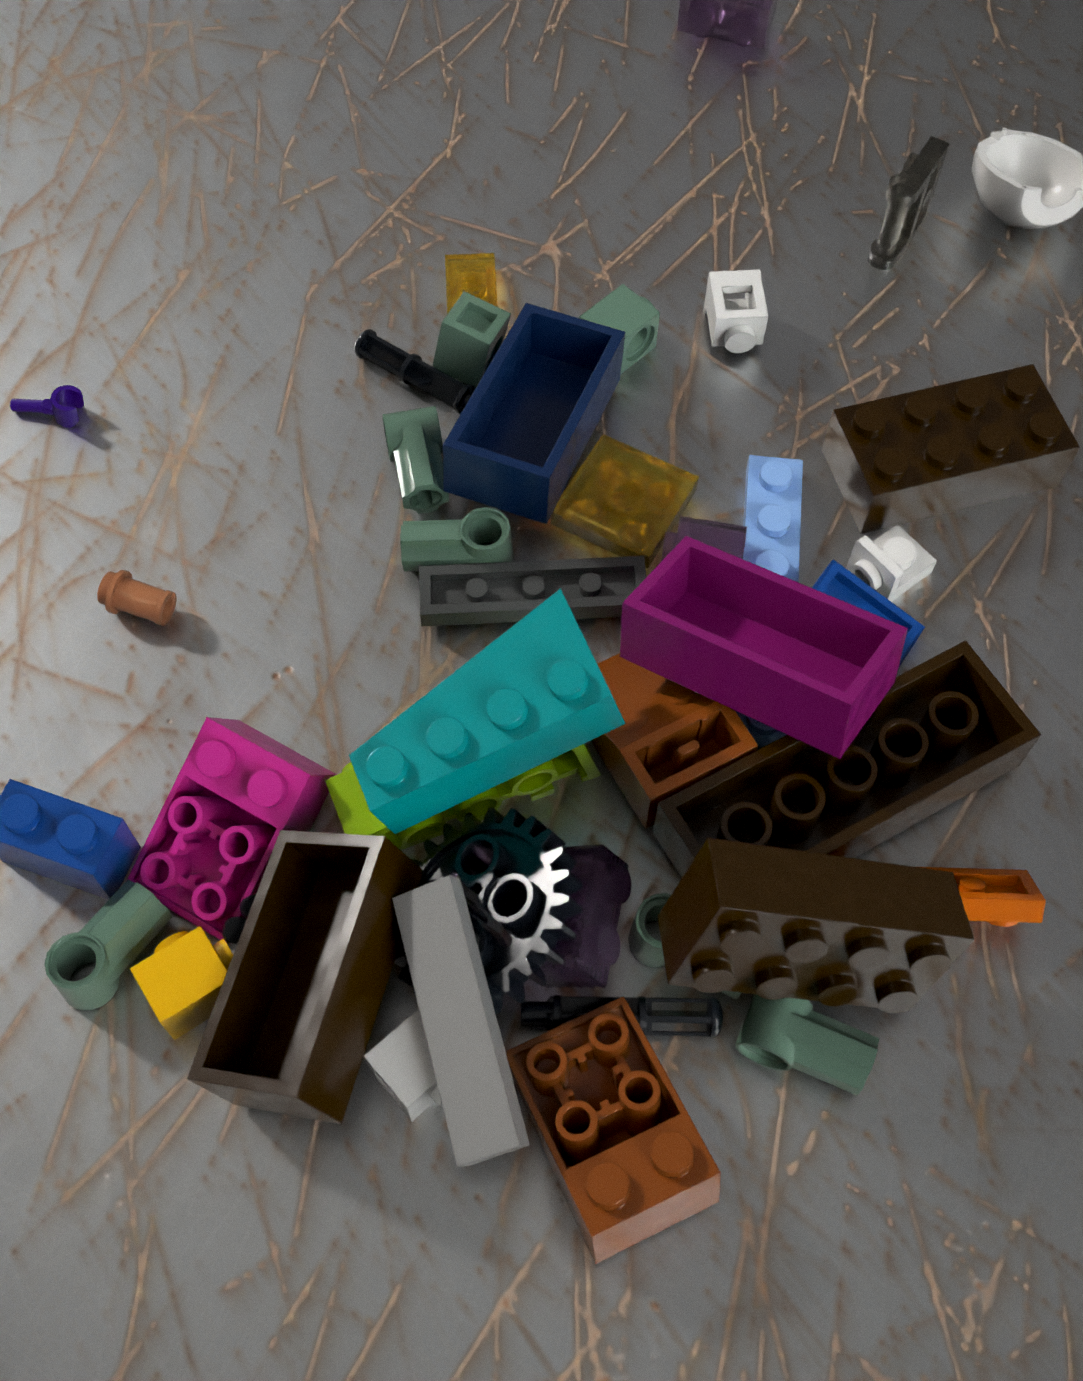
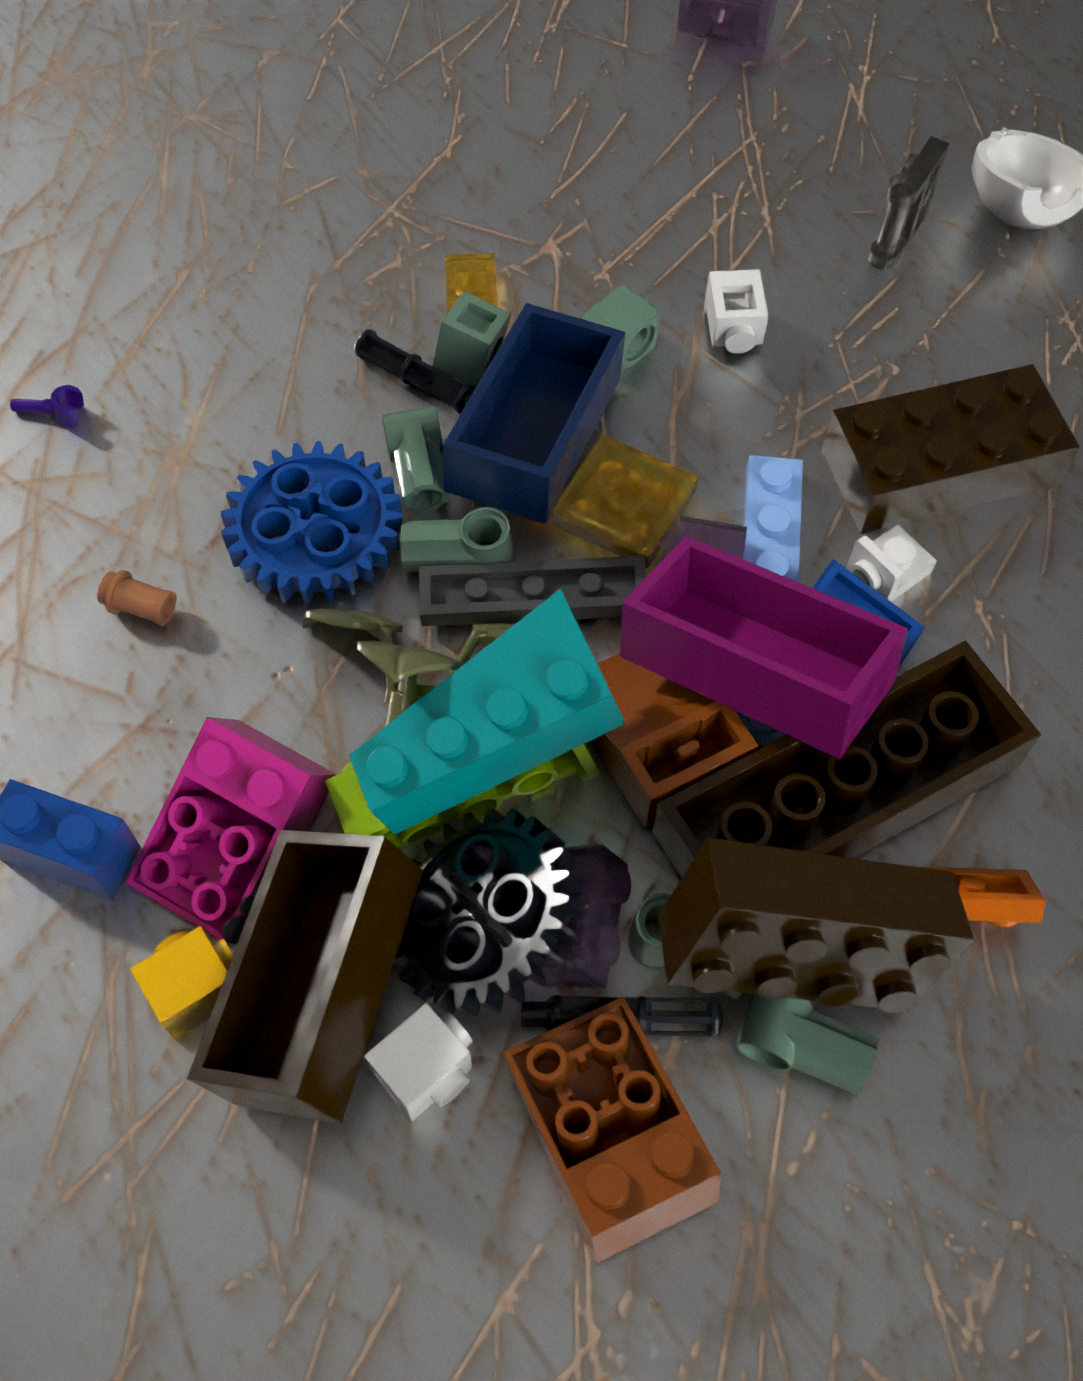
sand green piece [44,879,172,1010] -> none
light grey tile [392,875,530,1167] -> none
none -> blue gear [221,441,403,605]
none -> olive plant [302,609,515,725]

